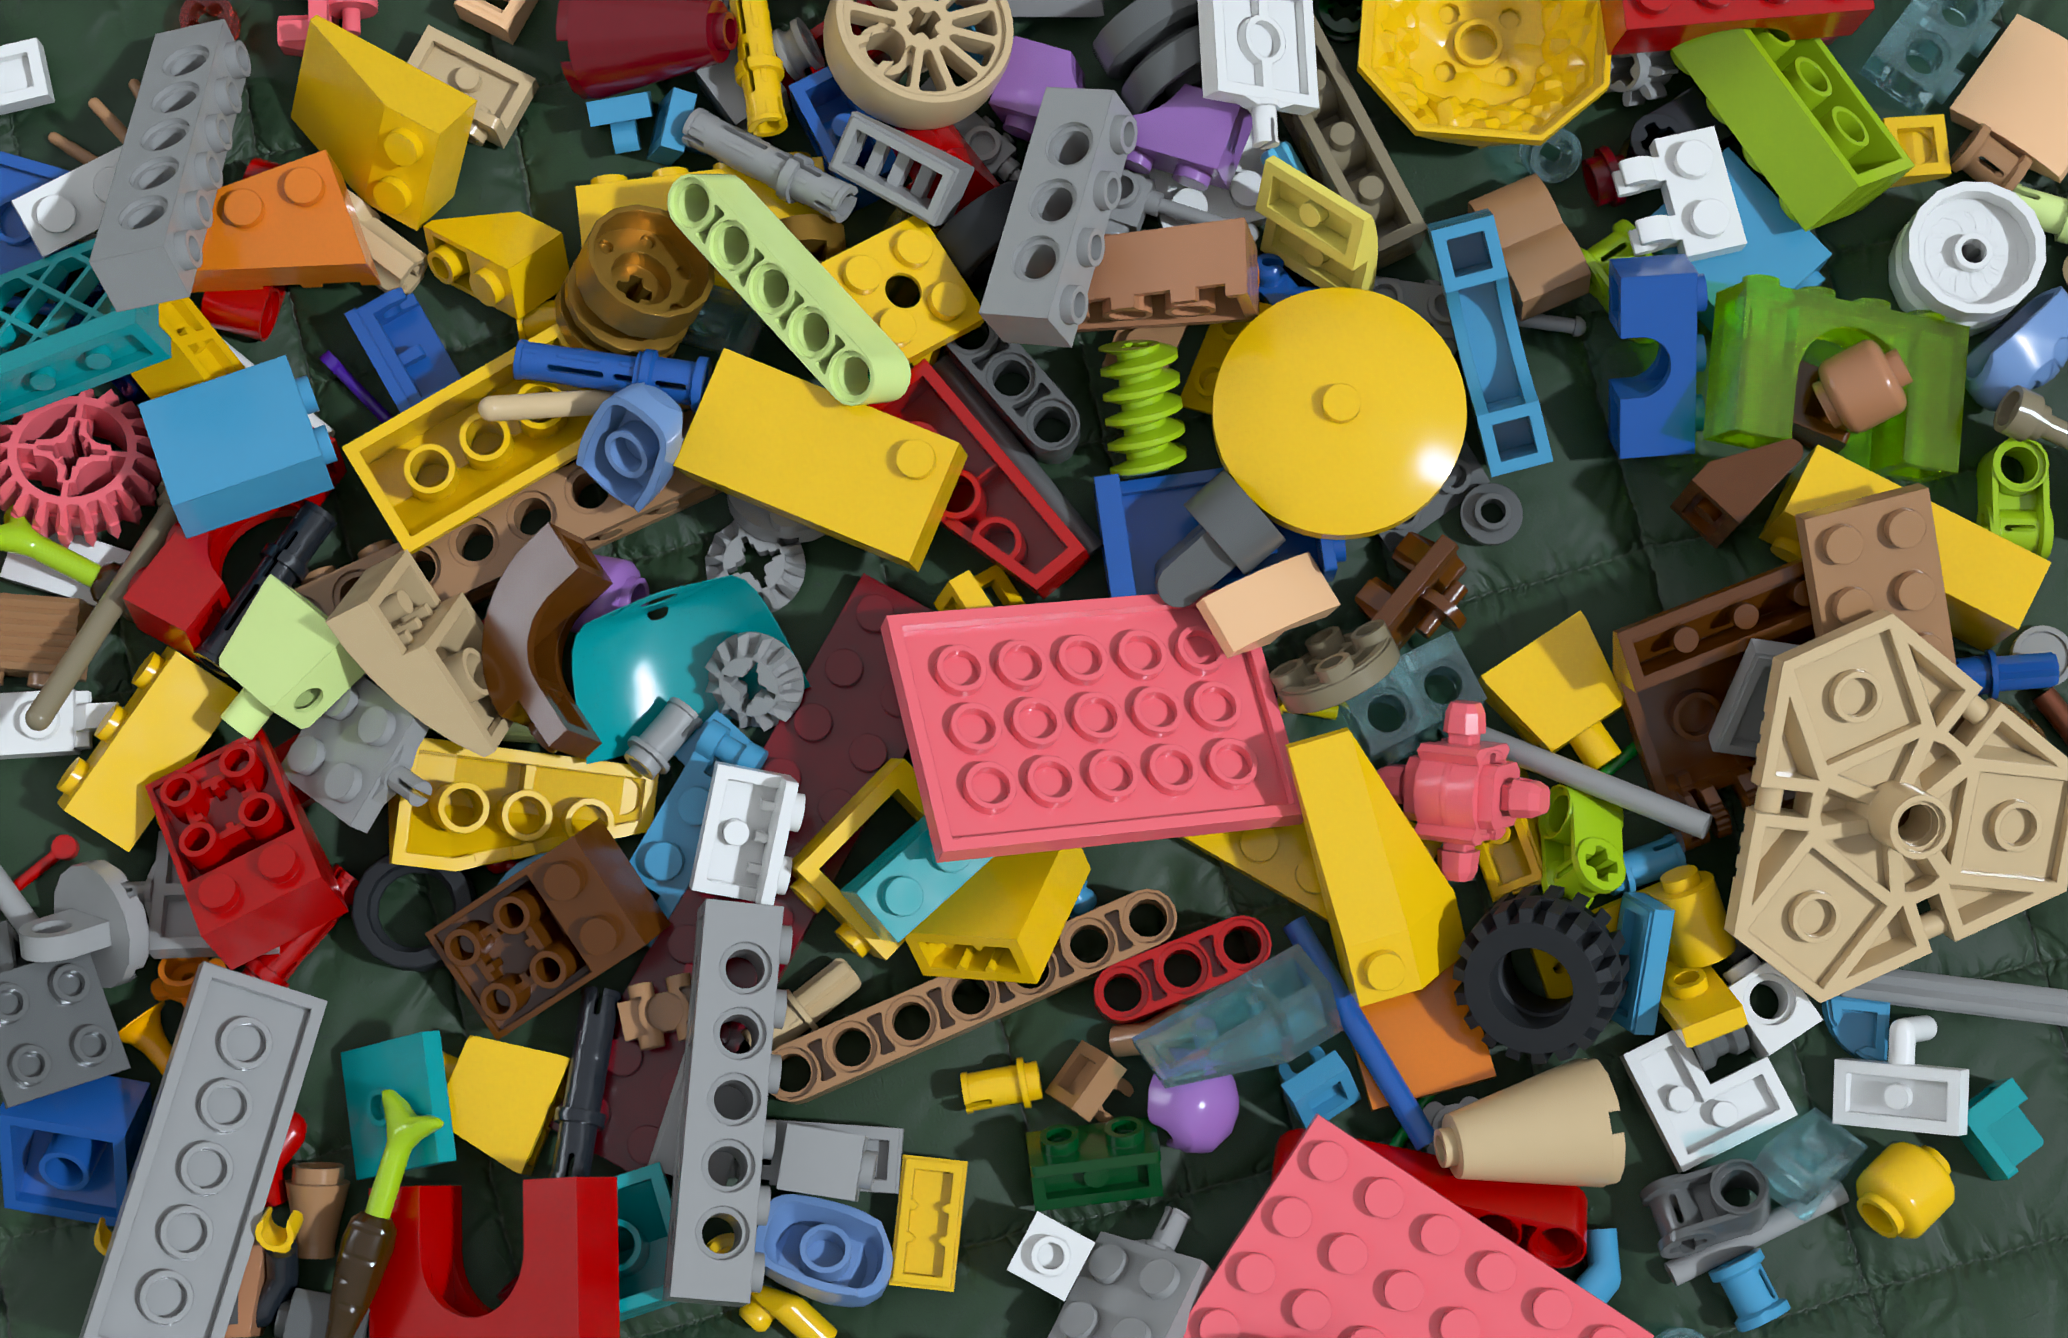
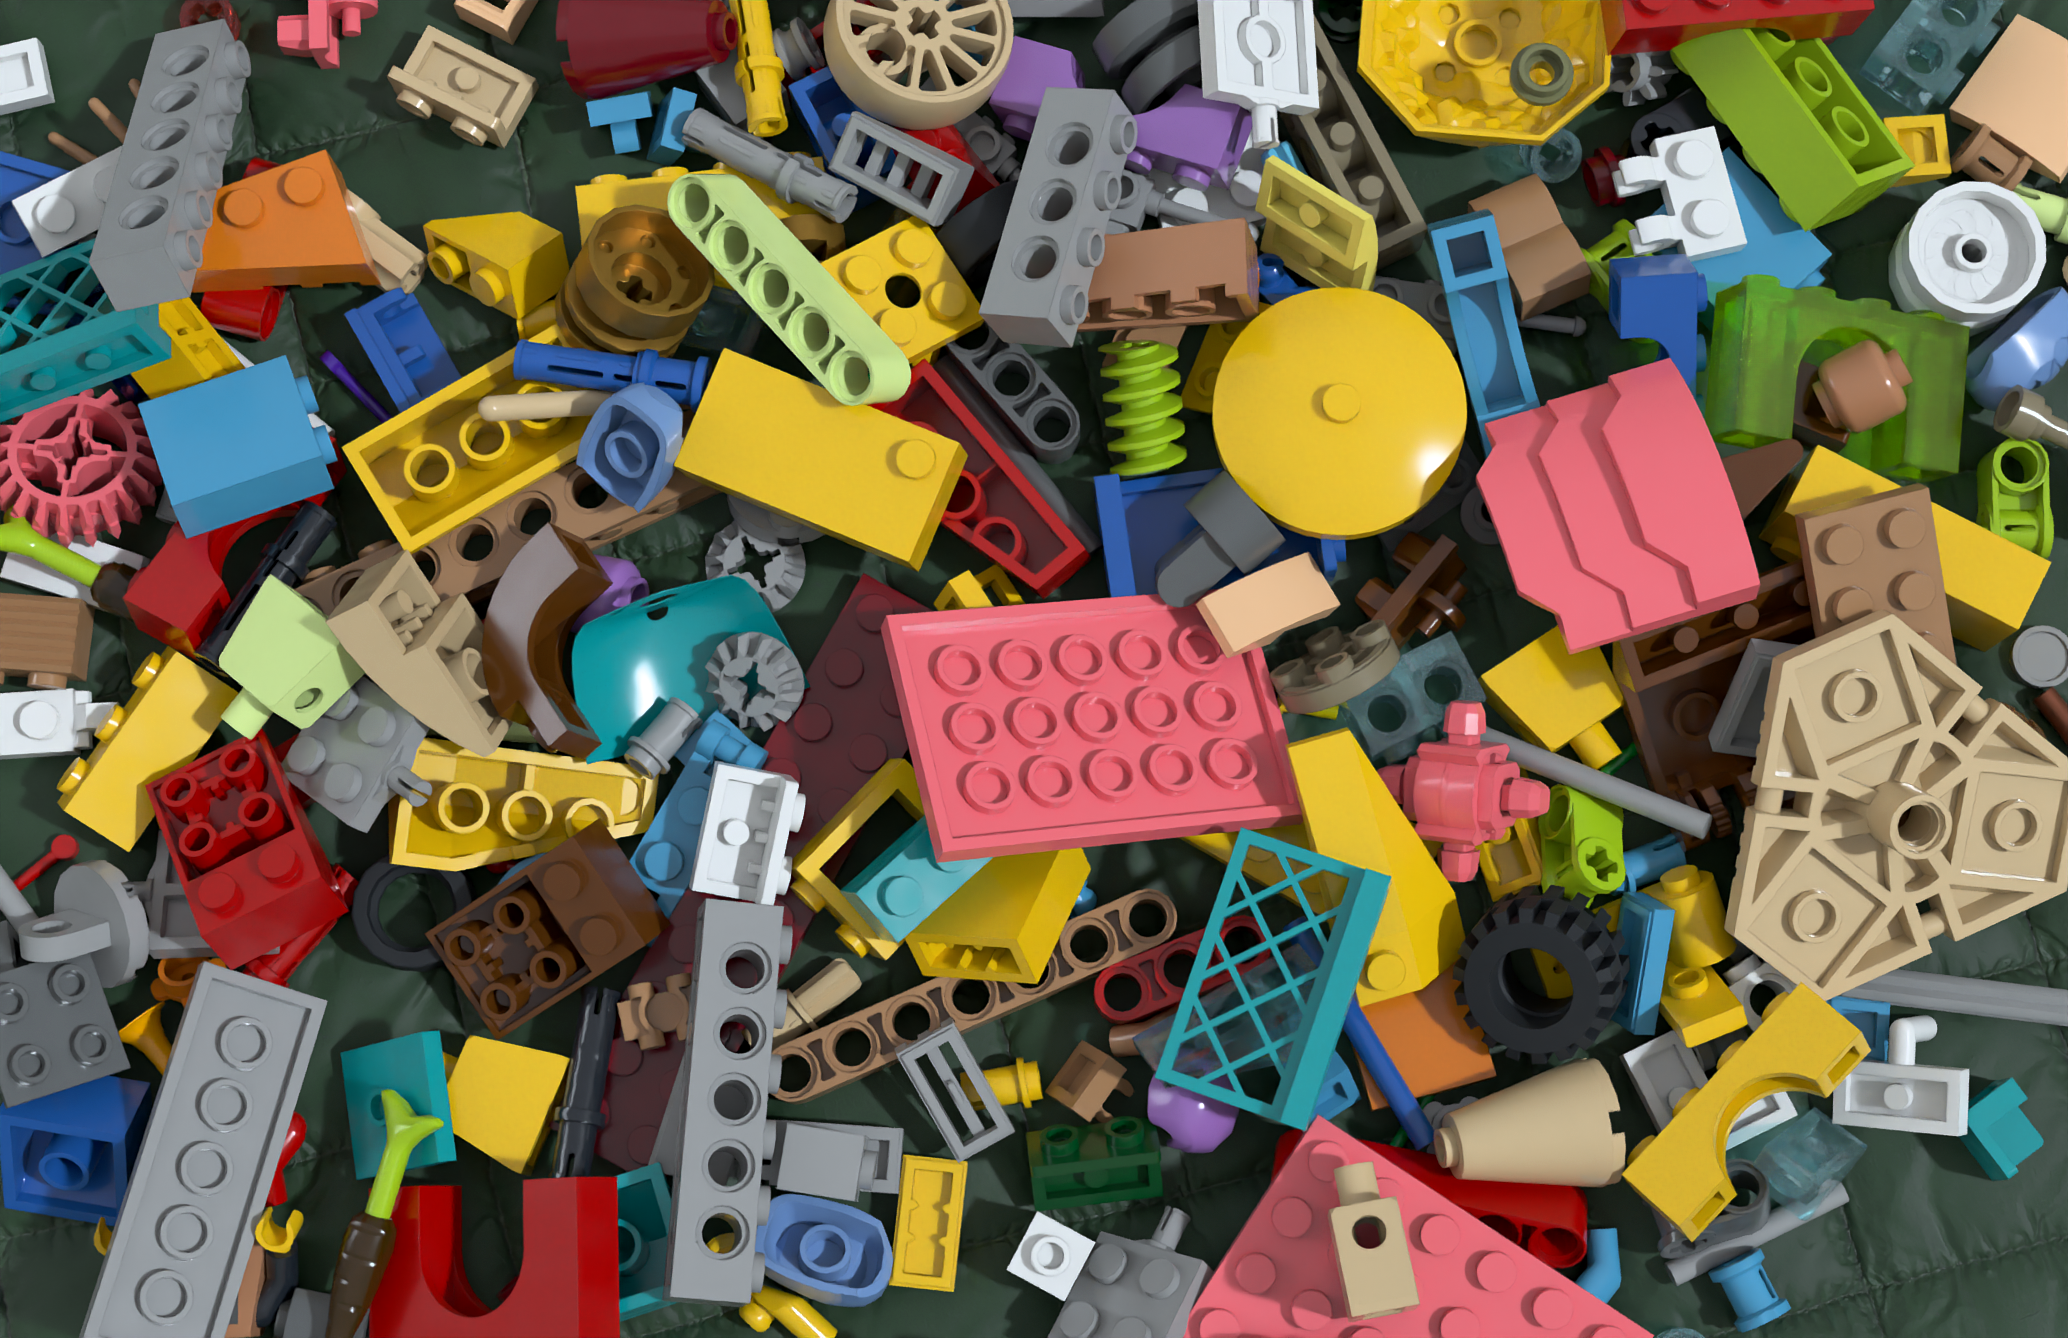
dark tan piece [25,479,178,731] -> none
medium nougat cone [285,1162,350,1259] -> none
yellow slope [291,14,477,231] -> none
yellow head [1856,1142,1955,1239] -> none
blue axle [1955,649,2060,699] -> none
none -> light grey tile [895,1017,1015,1163]
none -> teal fence [1154,827,1392,1131]
none -> tan torso [1327,1162,1420,1323]
none -> coral slope [1476,358,1760,655]
none -> olive plate [1509,43,1574,106]
none -> yellow arch [1621,982,1871,1242]

